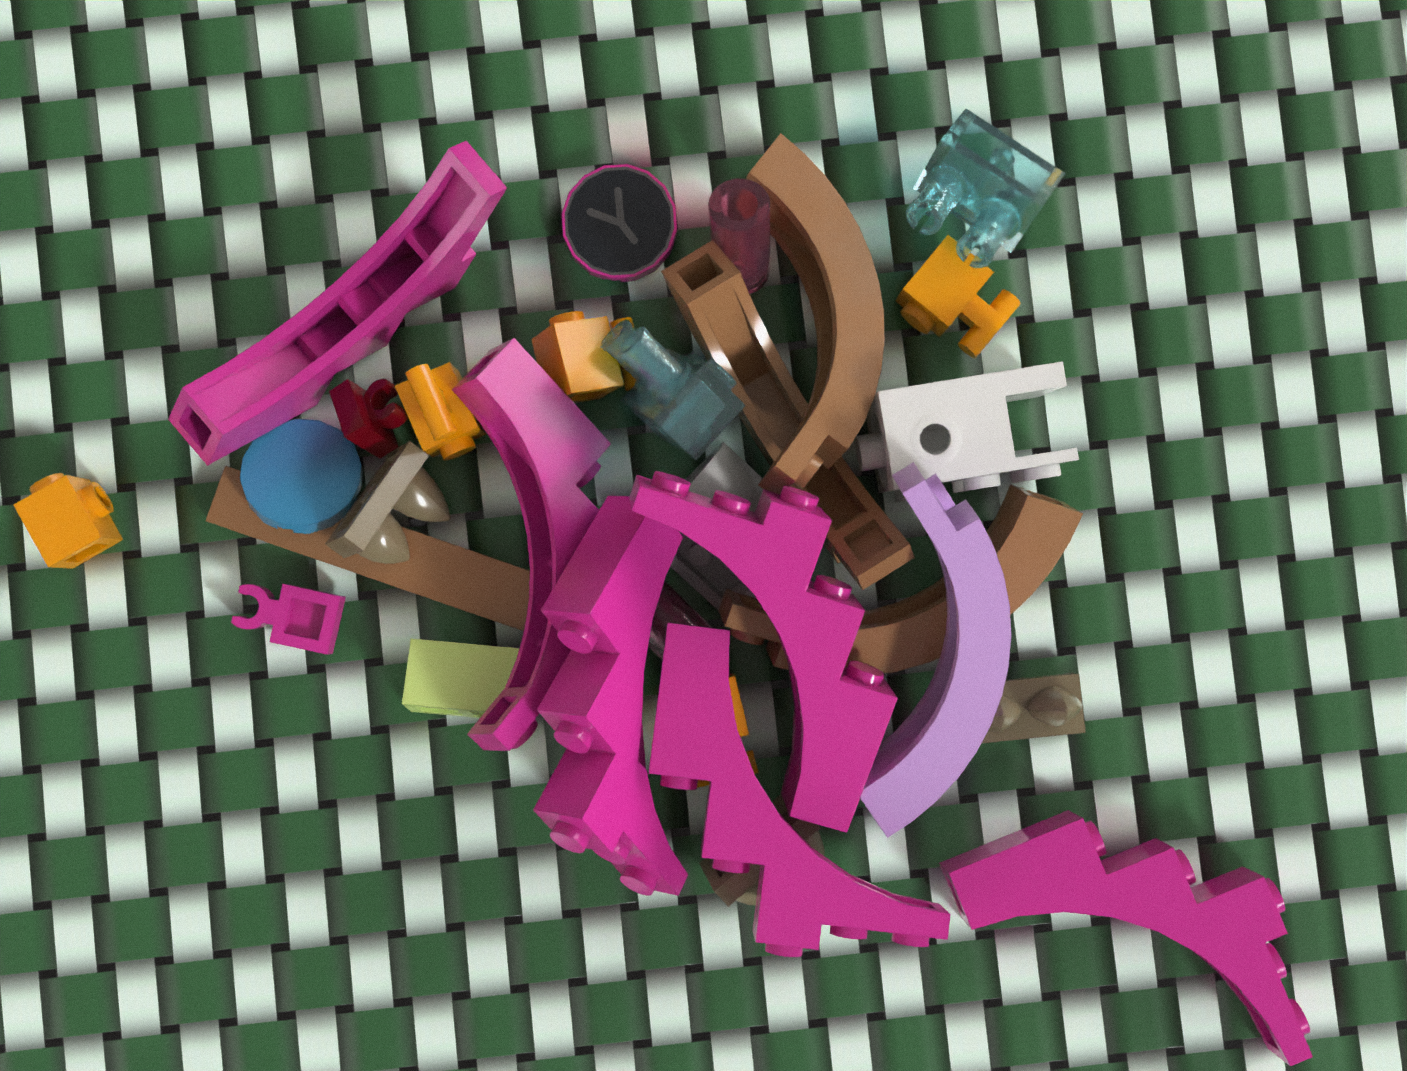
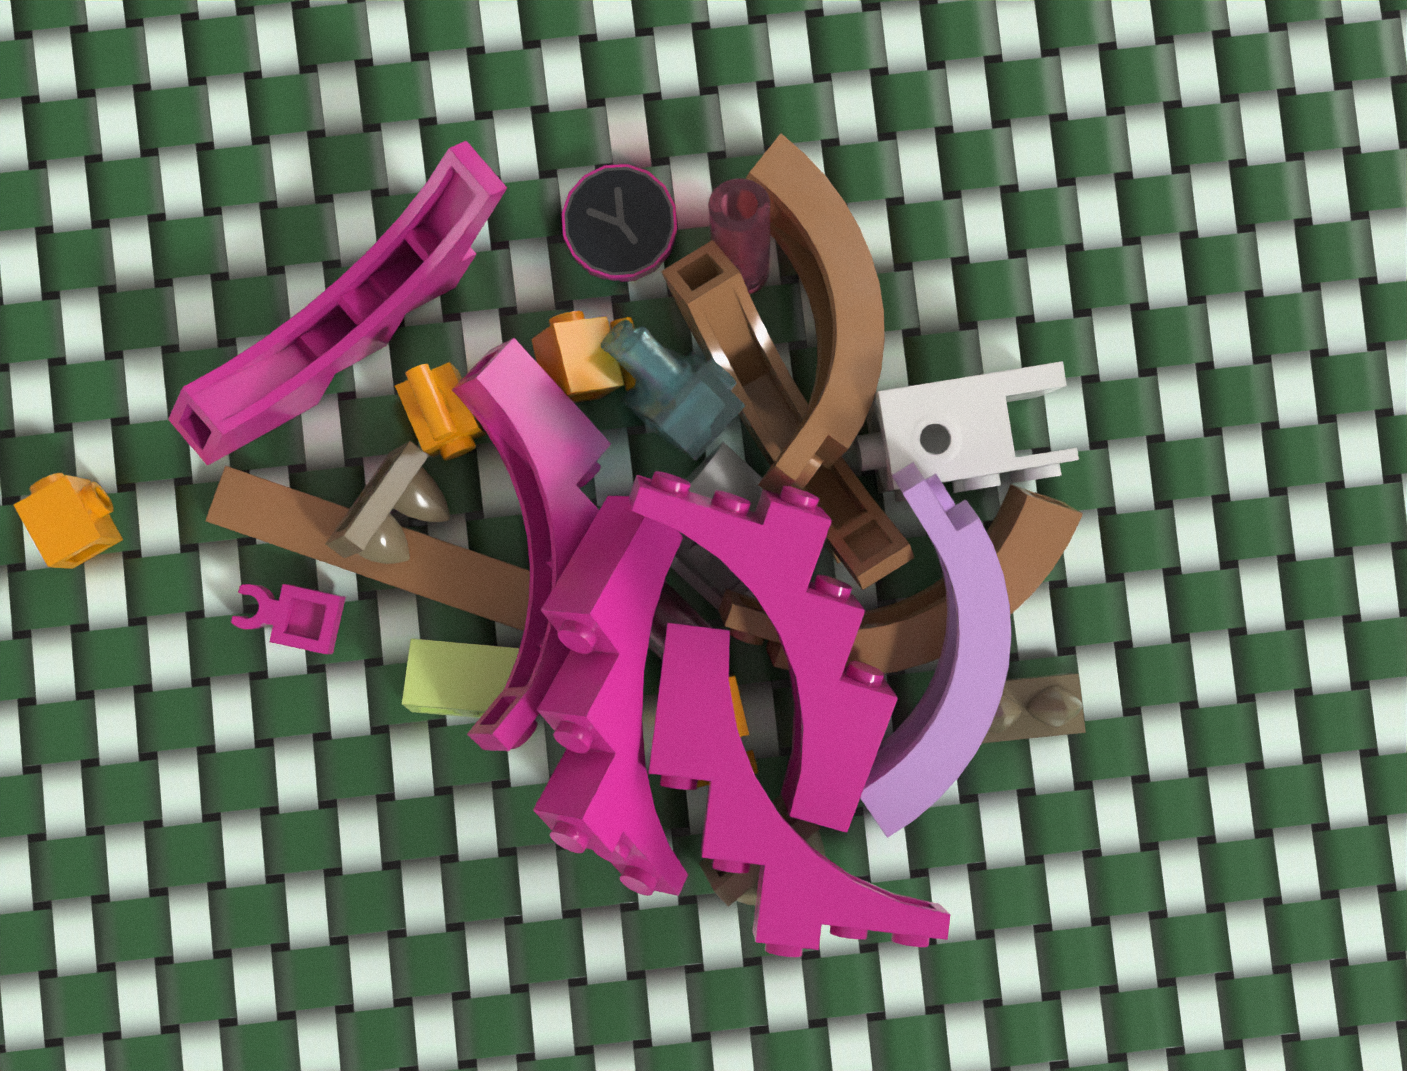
dark azure tile [240,419,363,534] -> none
dark red tile [329,378,408,459] -> none
light orange brick [895,235,1021,358] -> none
clear light blue brick [906,109,1066,268] -> none
dark pink arch [939,810,1313,1066] -> none

